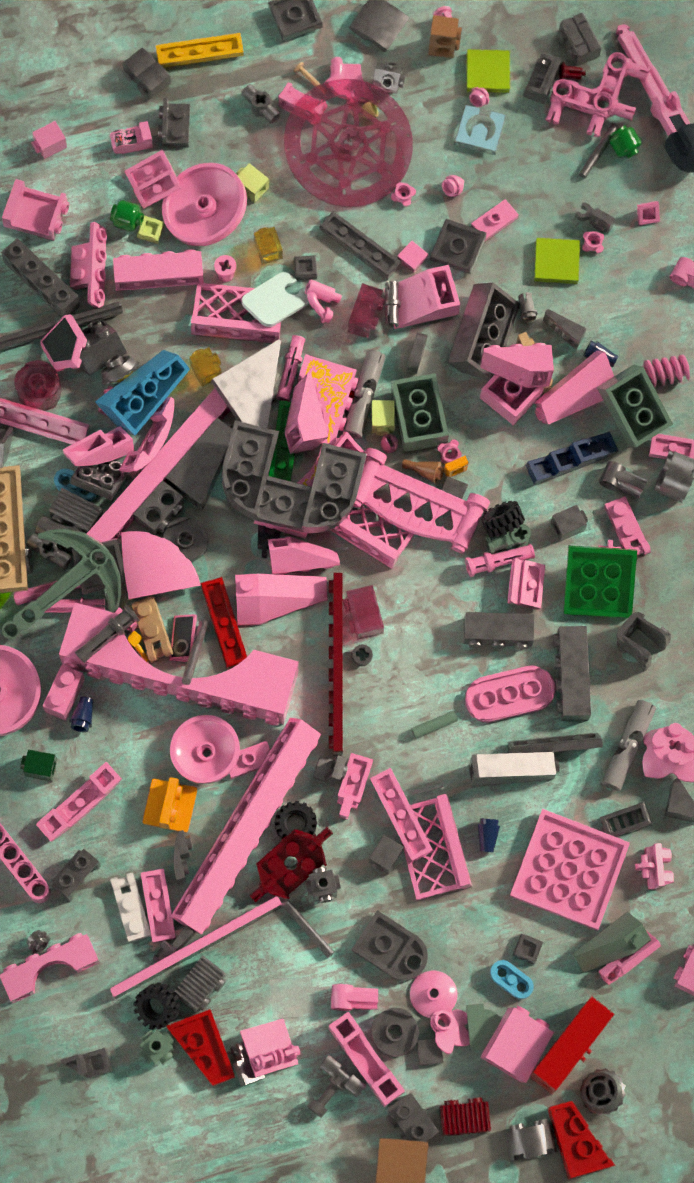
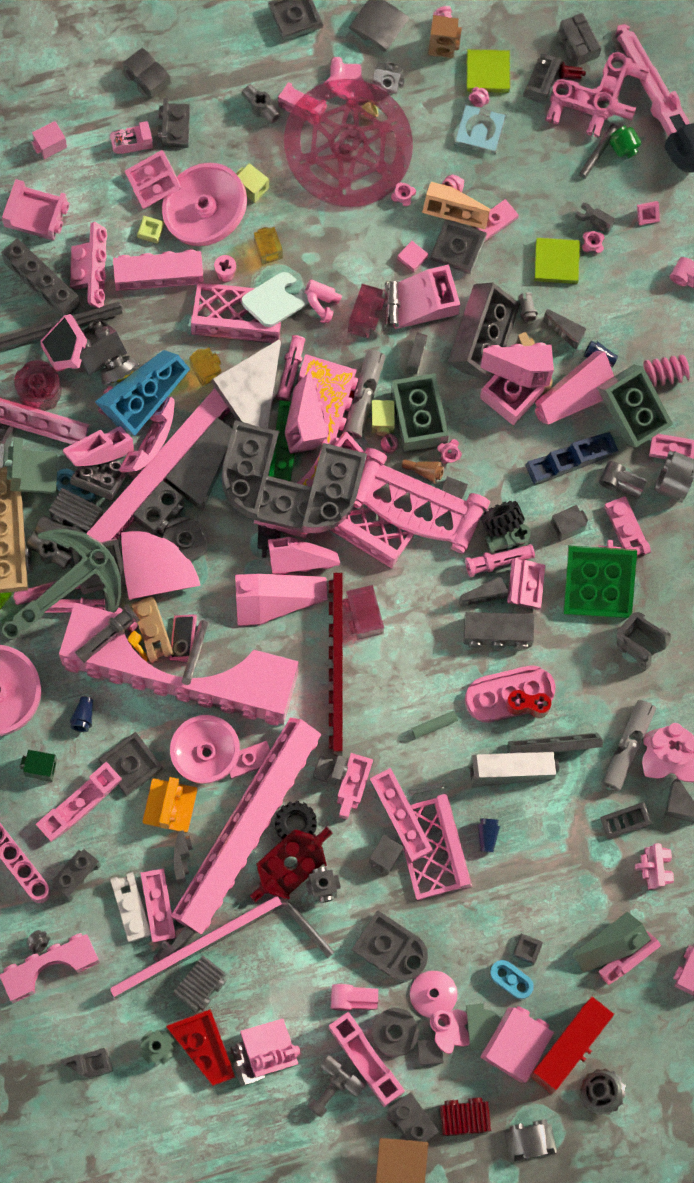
bright pink brick [43,665,85,721] -> none
green head [110,200,144,232] -> none
black tyre [133,983,180,1030] -> none
yellow plate [156,33,244,68] -> none
red tile [200,577,247,669] -> none
tan pin [294,62,328,95] -> none
flat silver tile [294,255,317,280] -> none
flat silver tile [319,211,401,280] -> none
flat silver bush [352,644,373,666] -> none
light orange tile [444,456,469,477] -> none
bright pink plate [509,809,630,931] -> none
red wing [547,1101,616,1179] -> none
flat silver brick [553,626,591,721] -> none
none -> sand green bracket [7,438,58,494]
none -> flat silver tile [98,732,164,797]
none -> light nougat slope [422,182,490,229]
none -> flat silver slope [459,577,508,606]
none -> red axle [506,690,552,718]

